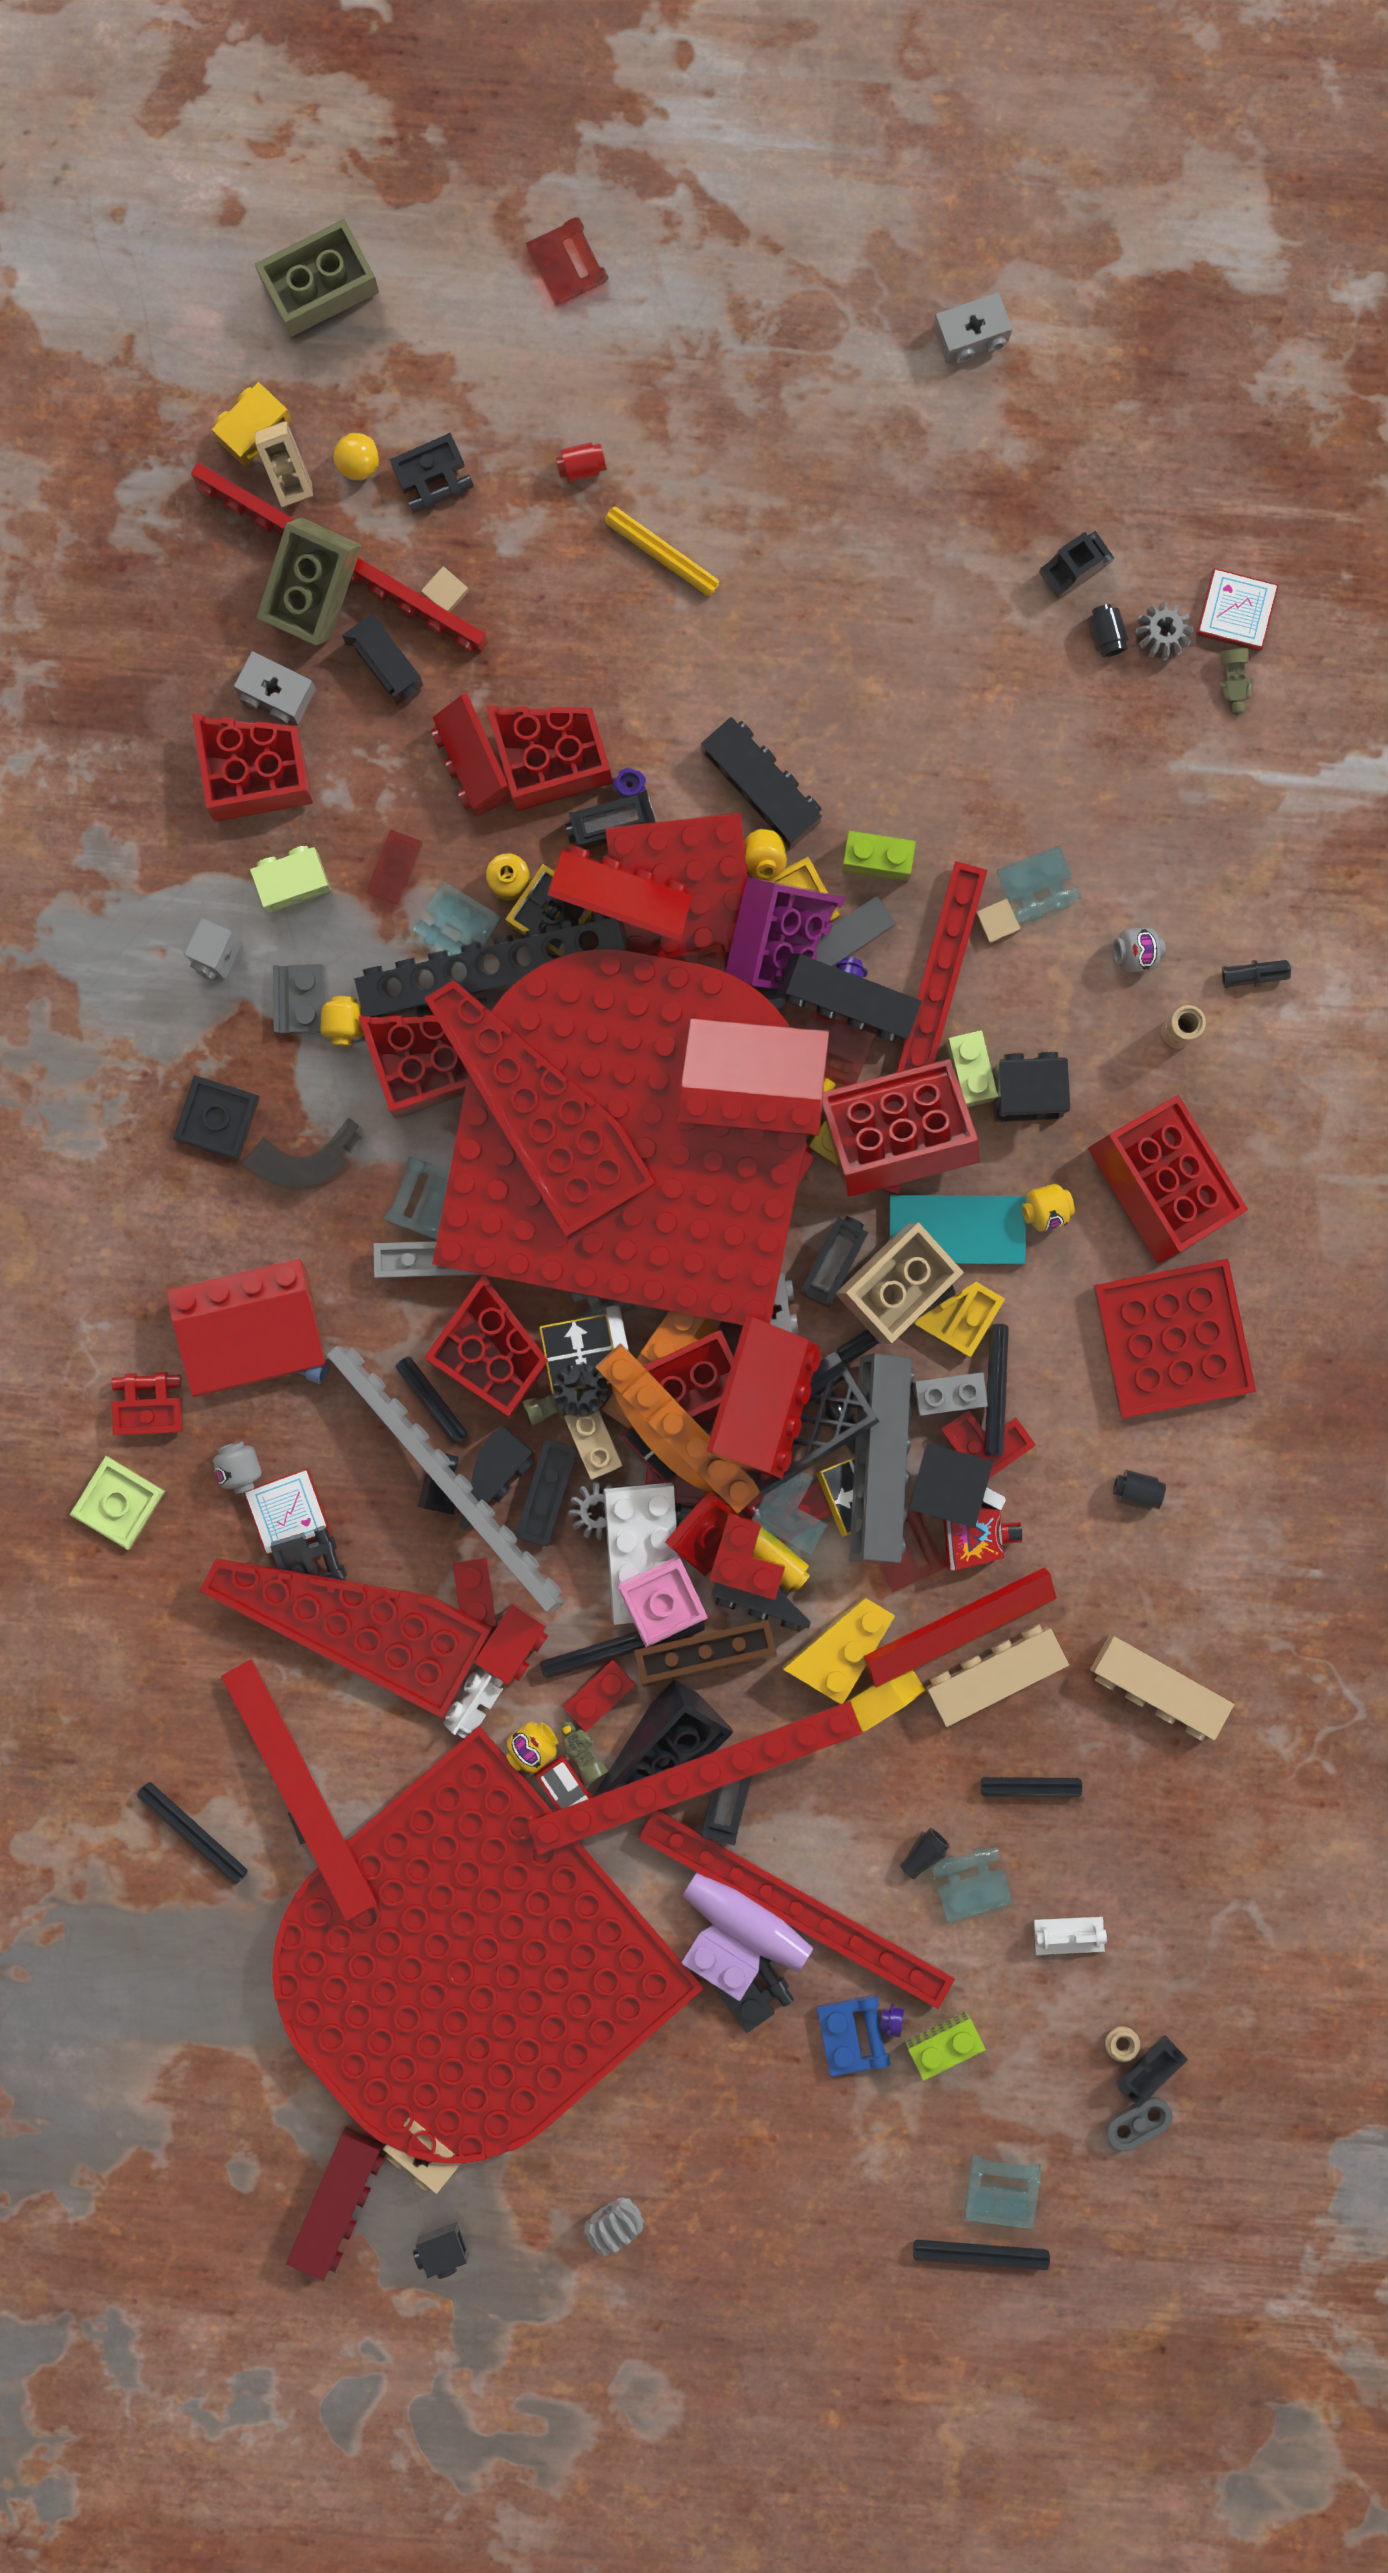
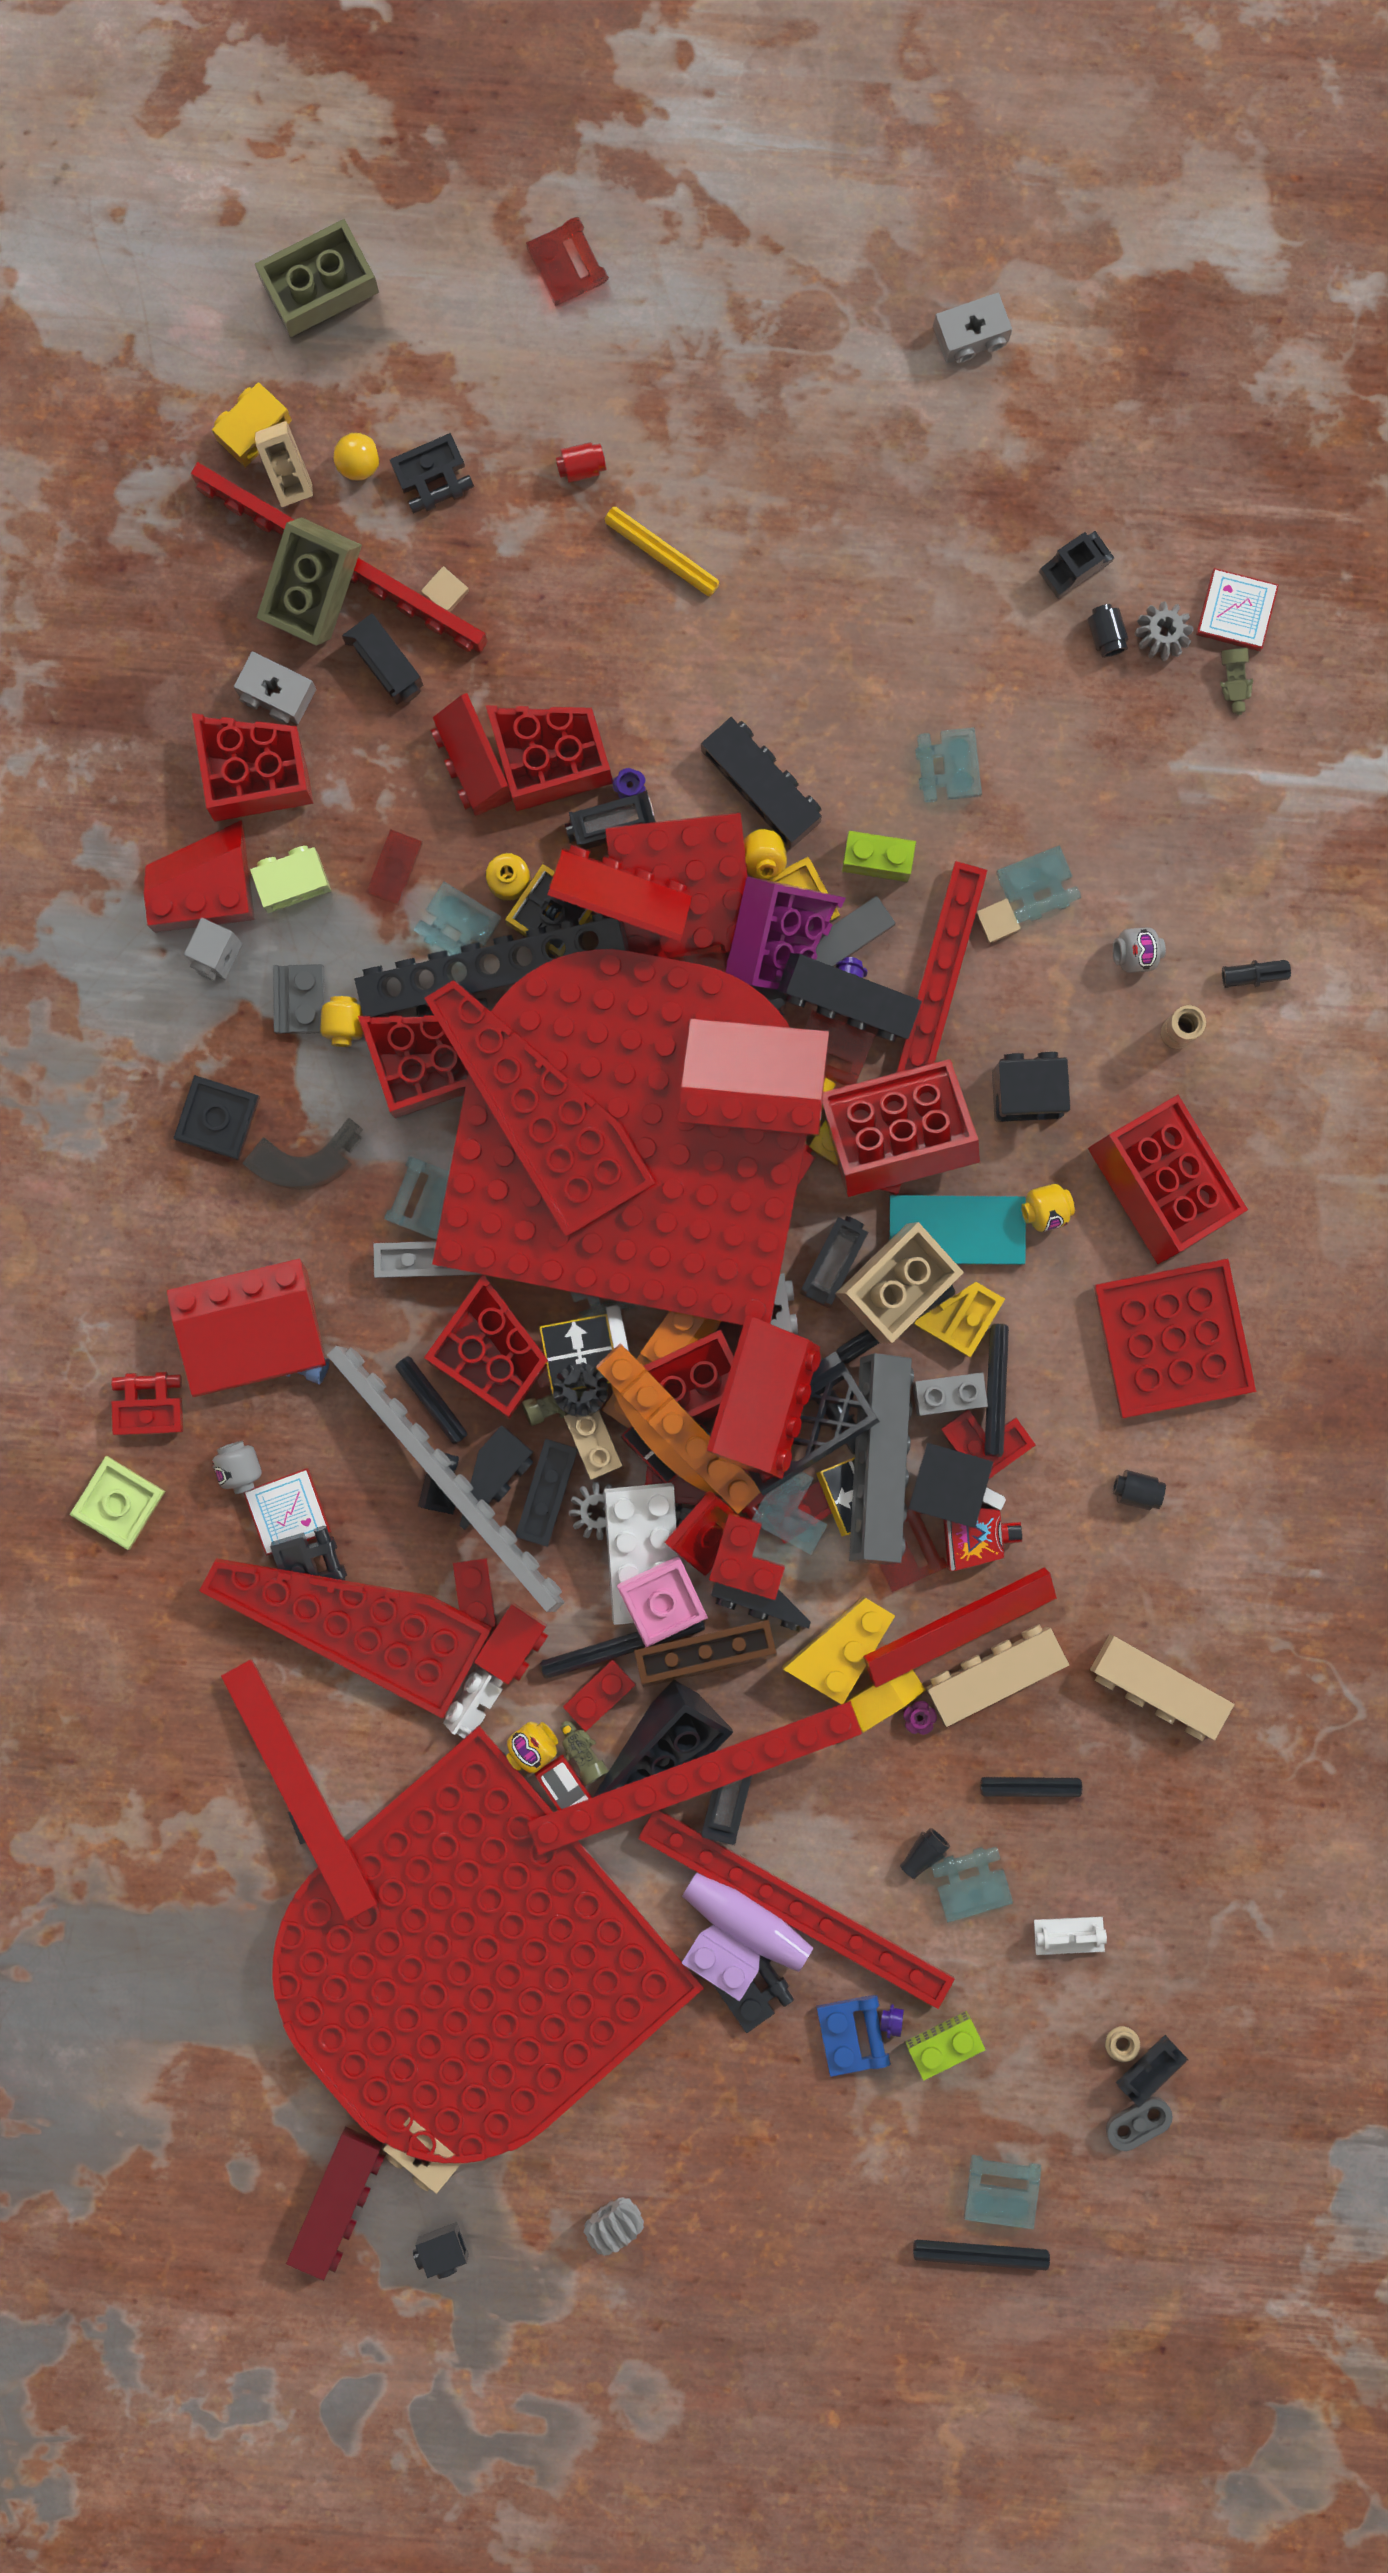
black axle [137,1782,248,1884] -> none
yellow brick [753,1526,810,1592] -> none
yellowish green brick [945,1030,998,1107] -> none
none -> red wedge [144,820,255,933]
none -> magenta plate [903,1701,937,1735]
none -> clear light blue plate [915,727,982,803]

